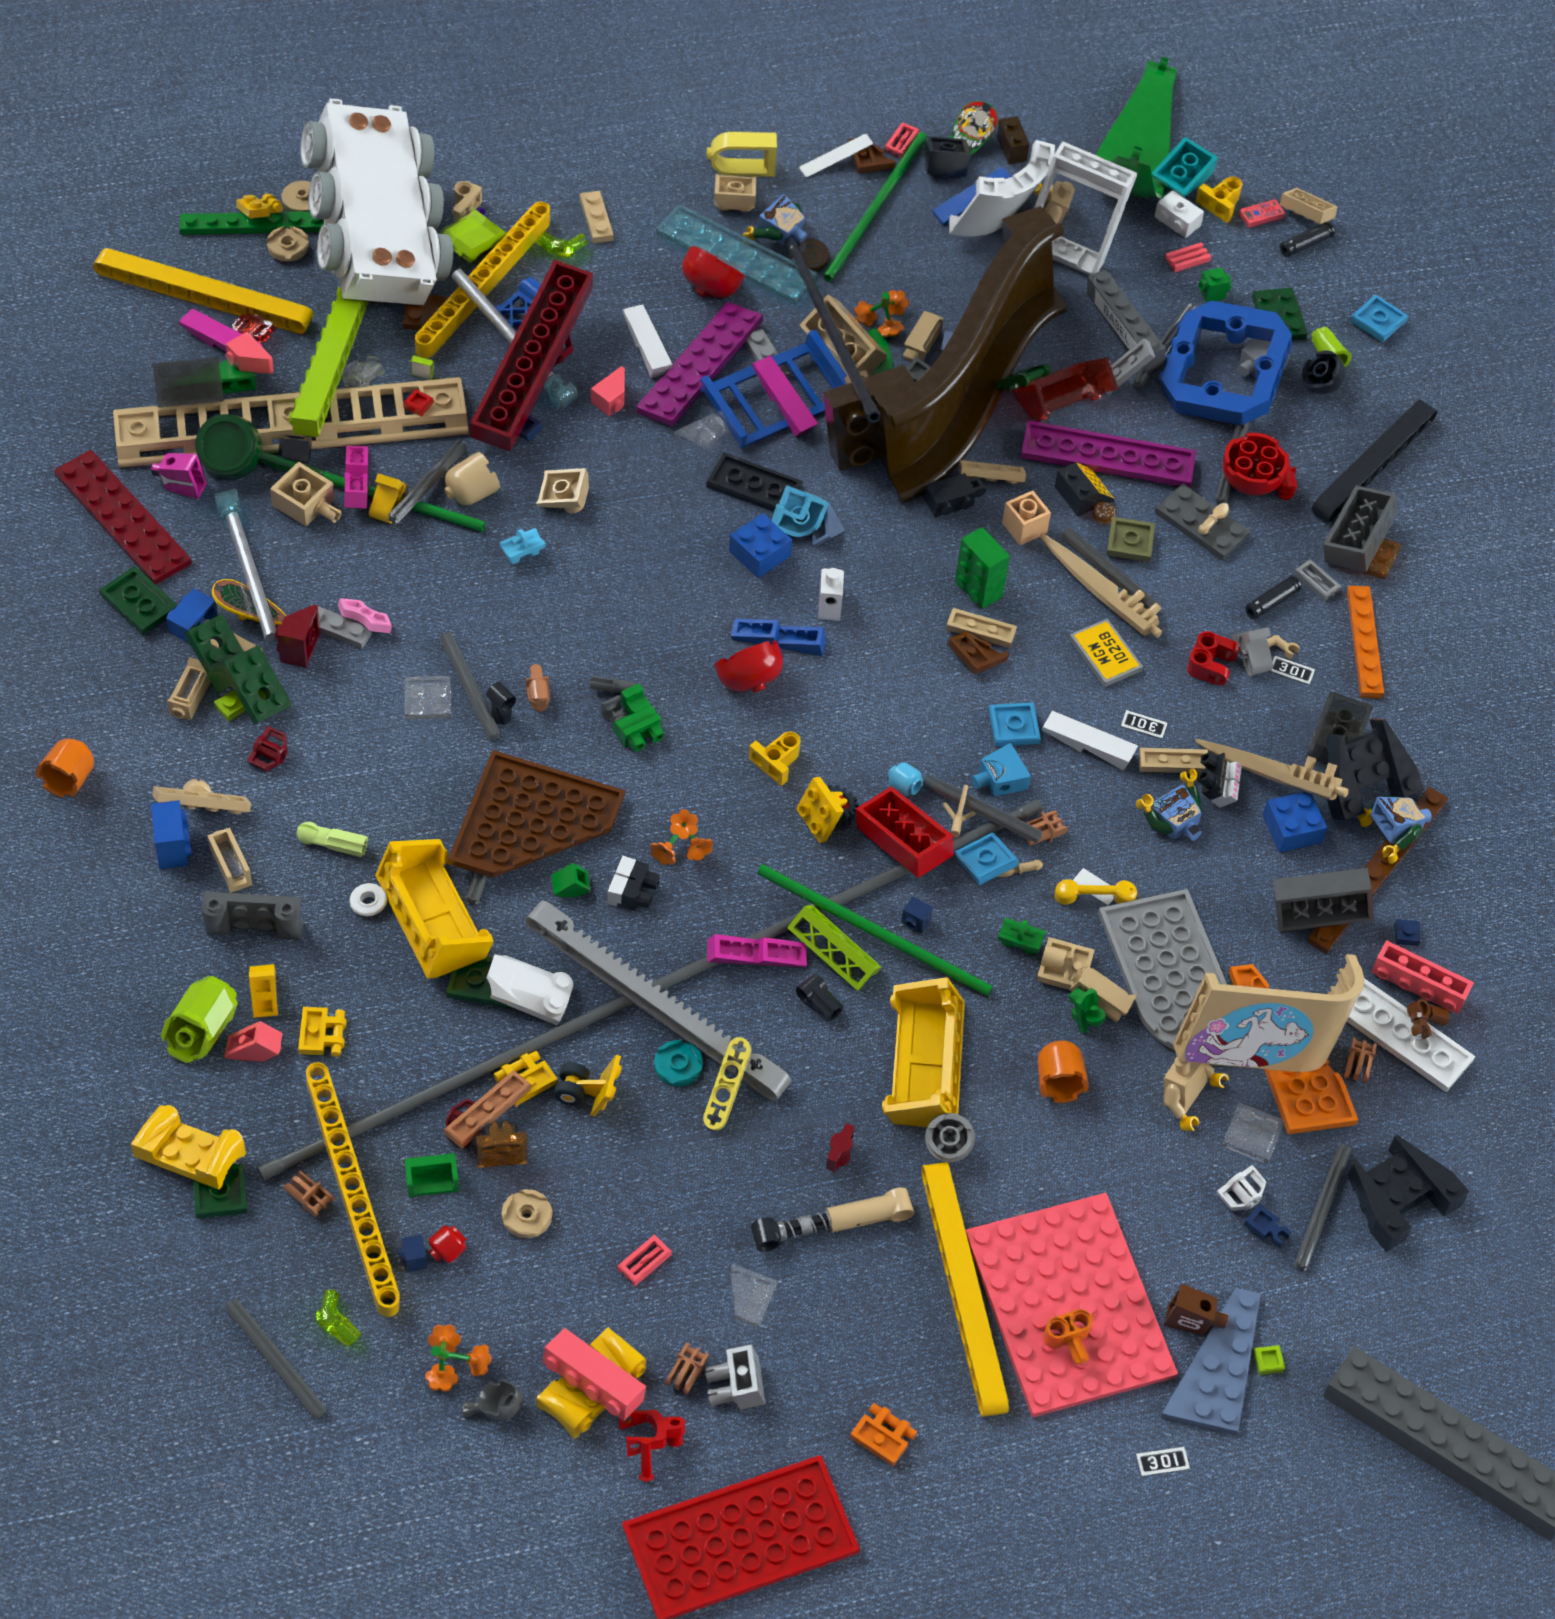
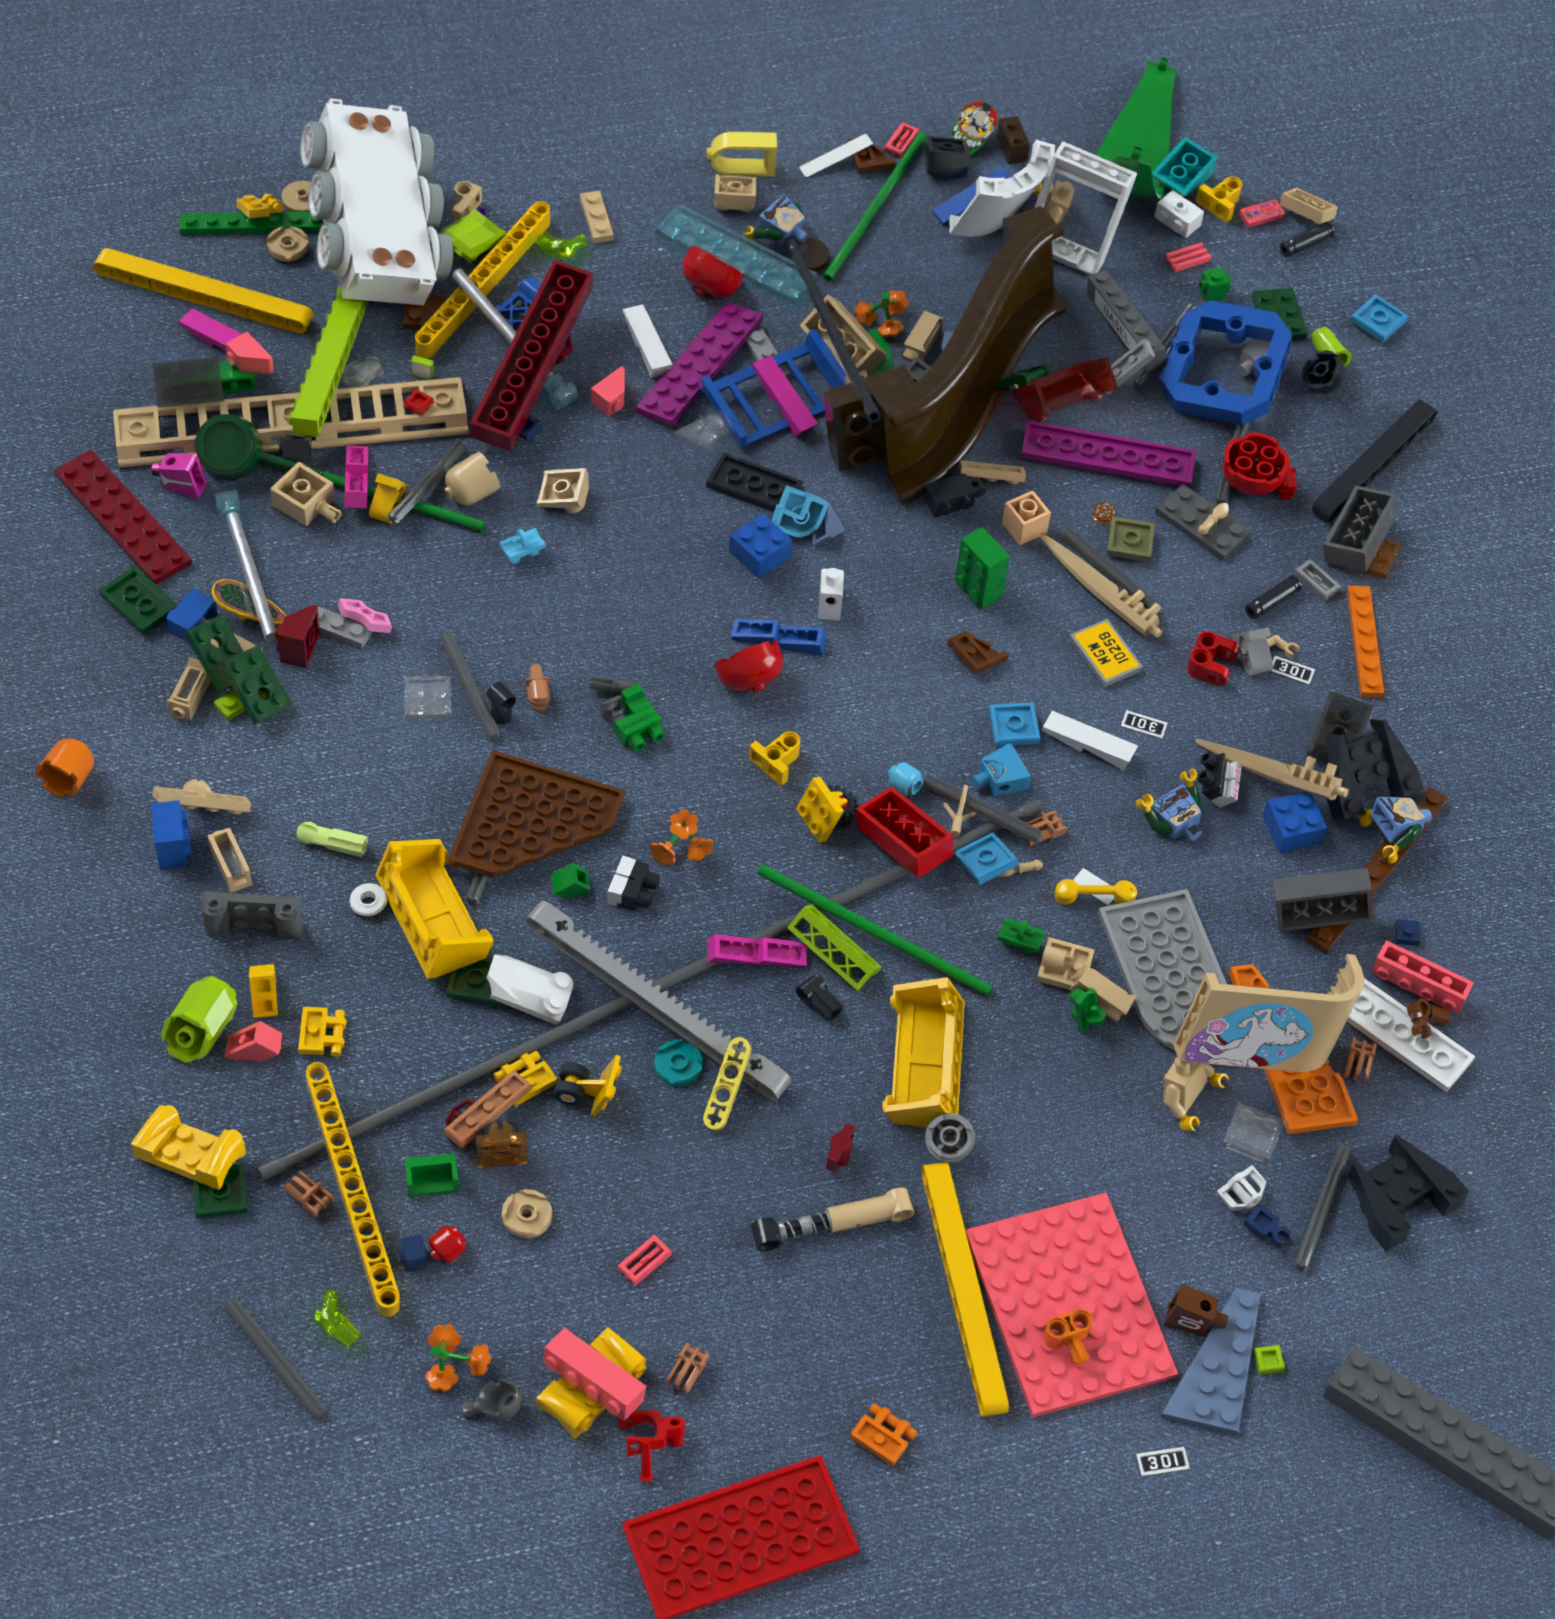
clear red piece [232,314,275,342] -> none
dark red piece [247,725,288,772] -> none
light grey brick [705,1344,765,1410] -> none
clear wing [731,1264,778,1328] -> none
dark blue plate [901,897,933,933] -> none
tan plate [946,608,1017,648] -> none
orange cylinder [1037,1041,1089,1103] -> none
black slope [1055,463,1114,516] -> none
tan plate [1138,748,1208,773] -> none

